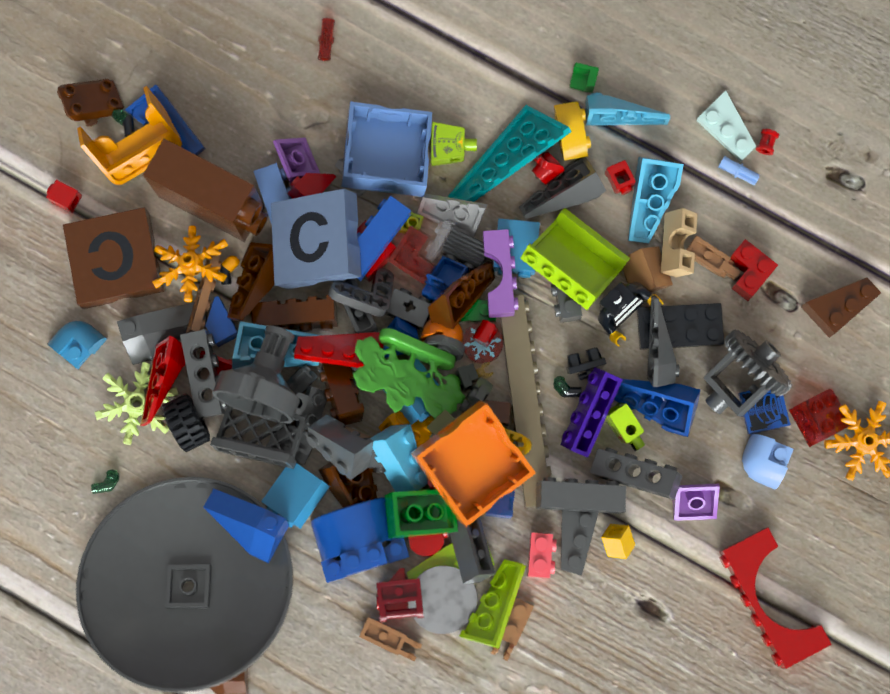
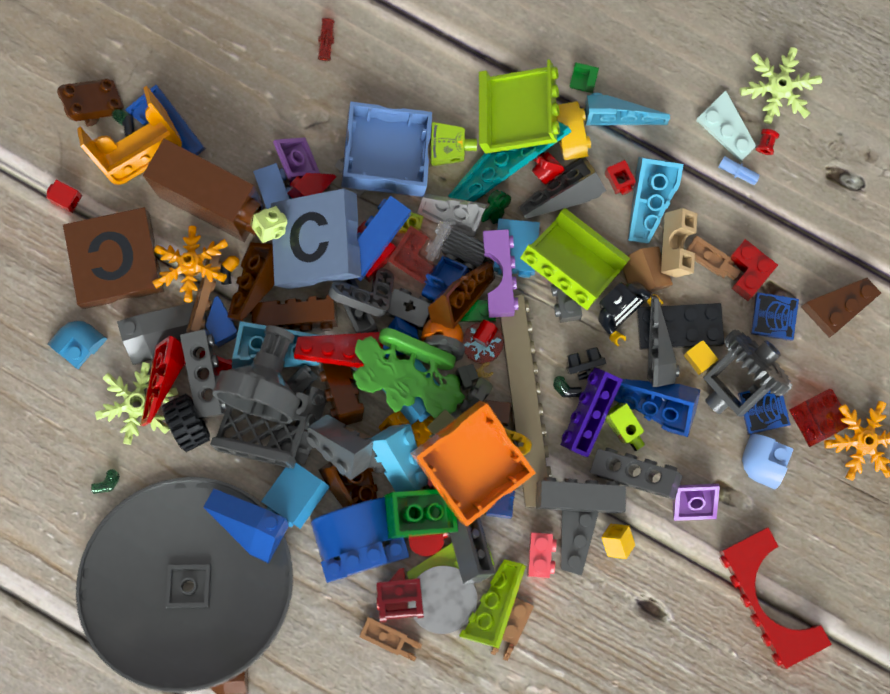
none -> yellowish green brick [252,206,287,243]
none -> lime panel [479,59,560,154]
none -> dark green plate [481,190,511,224]
none -> yellow panel [684,340,719,375]
none -> yellowish green piece [740,47,822,124]
none -> tile [751,292,799,341]

